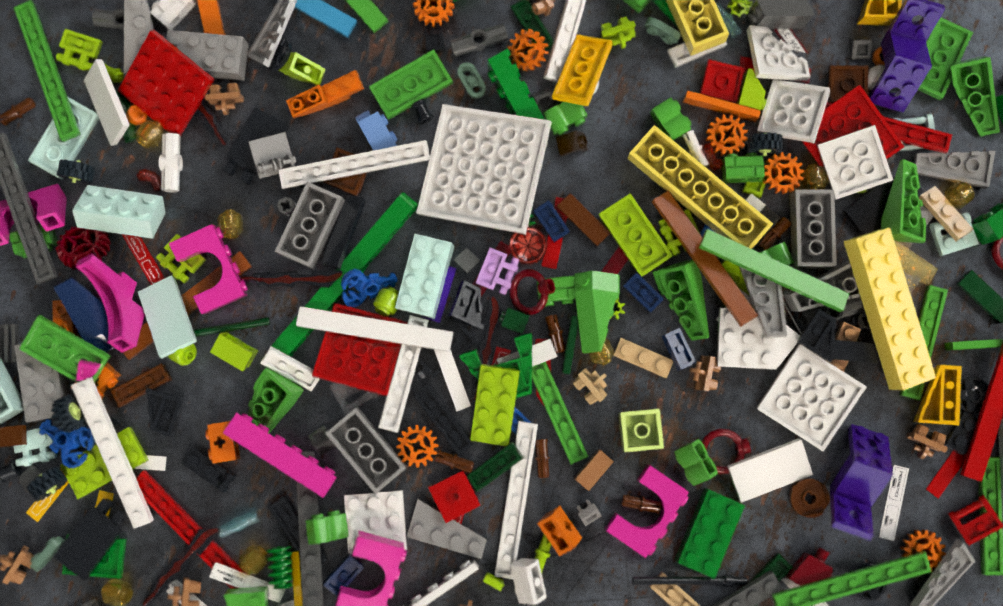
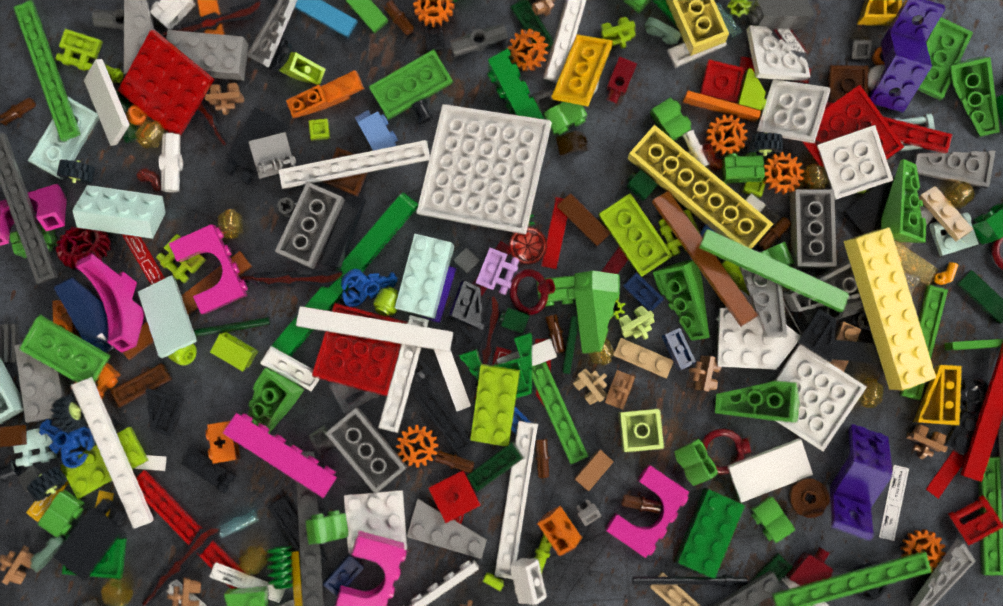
dark pink tile [76,360,101,380] -> none
sand green plate [458,62,486,99] -> none
dark blue plate [533,200,570,243] -> none
none -> bright green brick [38,490,84,538]
none -> black sword [162,0,261,39]
none -> lime tile [309,119,330,140]
none -> reddish brown axle [384,1,414,35]
none -> medium nougat hips [604,370,635,410]
none -> dark red torso [606,56,637,104]
none -> yellowish green hips [619,306,655,340]
none -> dark green brick [626,170,658,202]
none -> bright green wedge [715,381,800,423]
none -> bright green brick [751,496,795,543]
none -> clear yellow head [858,378,884,408]
none -> light orange arm [934,262,958,285]

